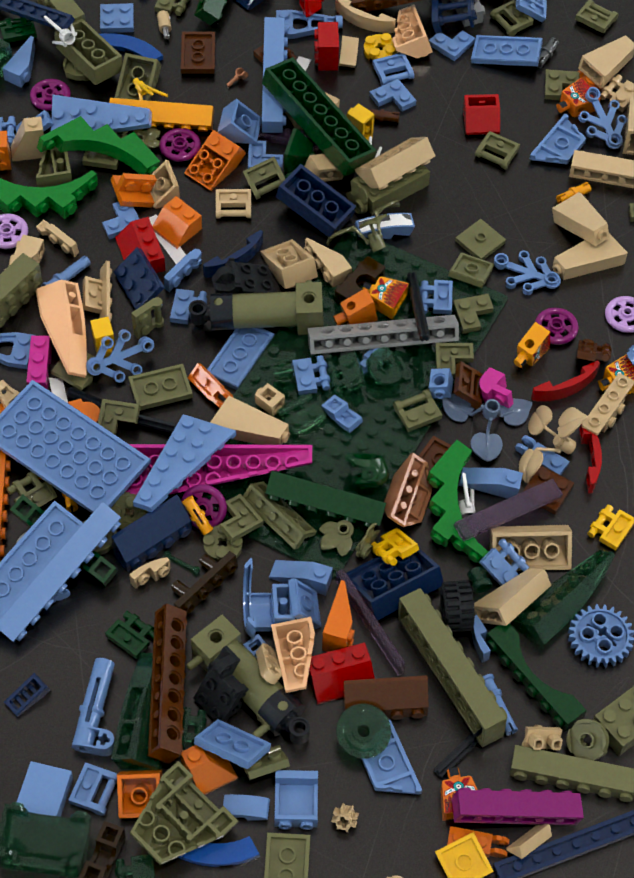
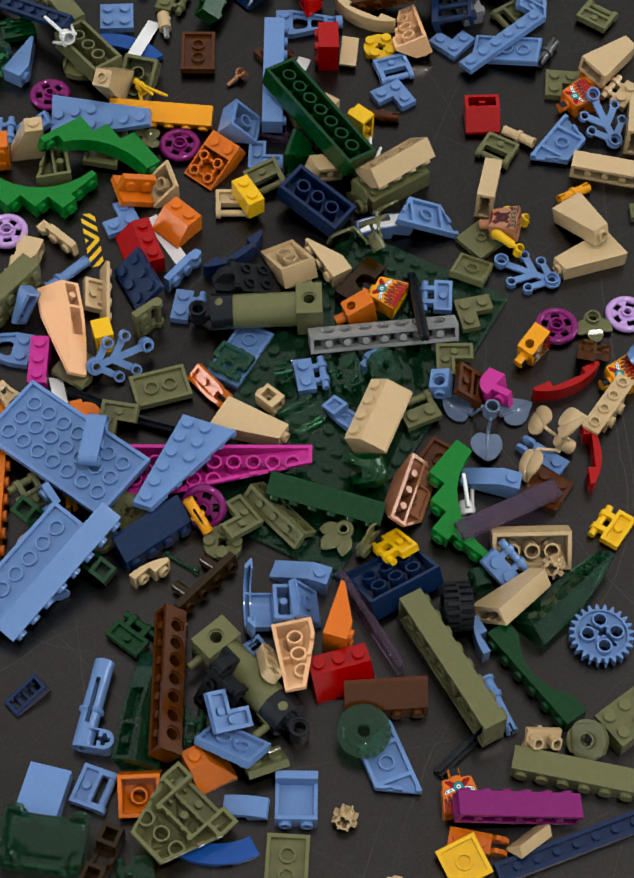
none -> medium blue slope [11,285,40,324]
none -> medium blue bracket [38,481,61,512]
none -> medium blue beam [78,413,109,467]
none -> sticker [80,213,104,268]
none -> tan slope [92,67,134,101]
none -> white sticker [128,20,159,56]
none -> medium blue plate [203,689,254,735]
none -> clear green plate [206,340,255,383]
none -> yellow brick [231,174,265,219]
none -> tan slope [344,379,413,454]
none -> medium blue wing [395,196,459,239]
none -> medium blue plate [459,9,546,74]
none -> tan slope [474,157,503,219]
none -> torso [479,206,530,258]
none -> tan pin [501,125,537,148]
none -> tan gear [540,553,567,580]
none -> olive plate [577,310,613,343]

